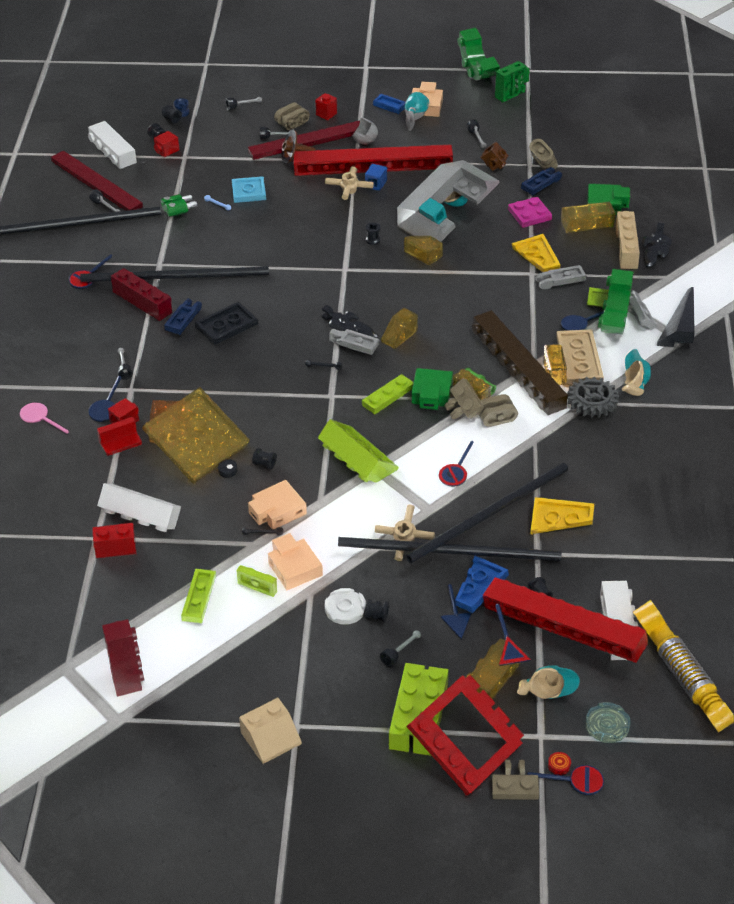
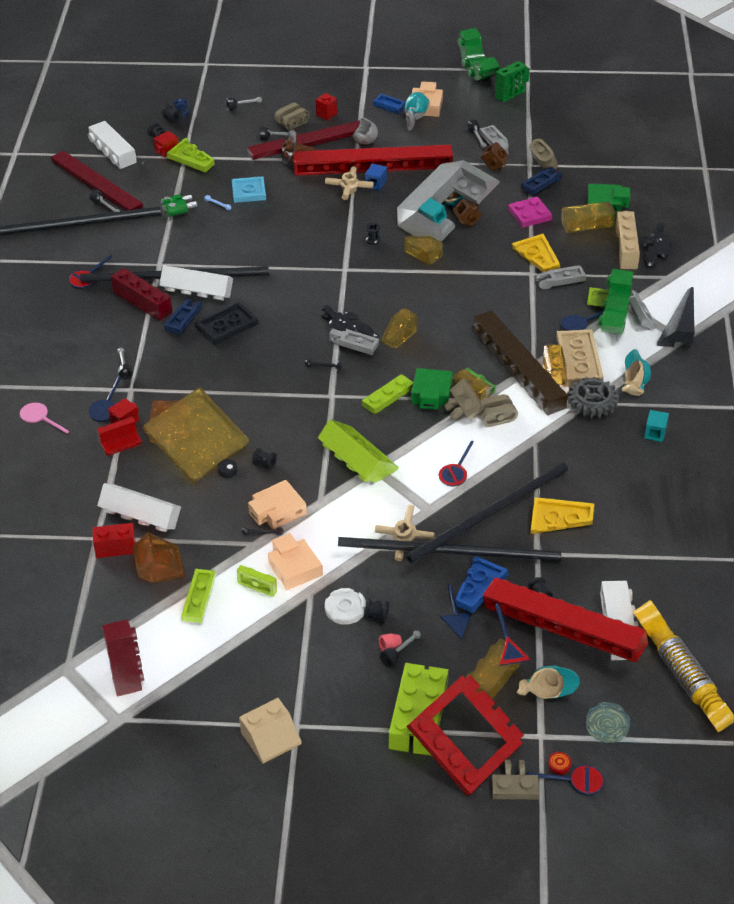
none -> clear orange slope [132,532,185,583]
none -> white brick [159,265,233,301]
none -> lime wing [167,138,215,172]
none -> coral hose [379,633,402,651]
none -> reddish brown brick [453,198,482,227]
none -> light grey hinge [479,125,509,155]
none -> teal brick [644,410,669,442]

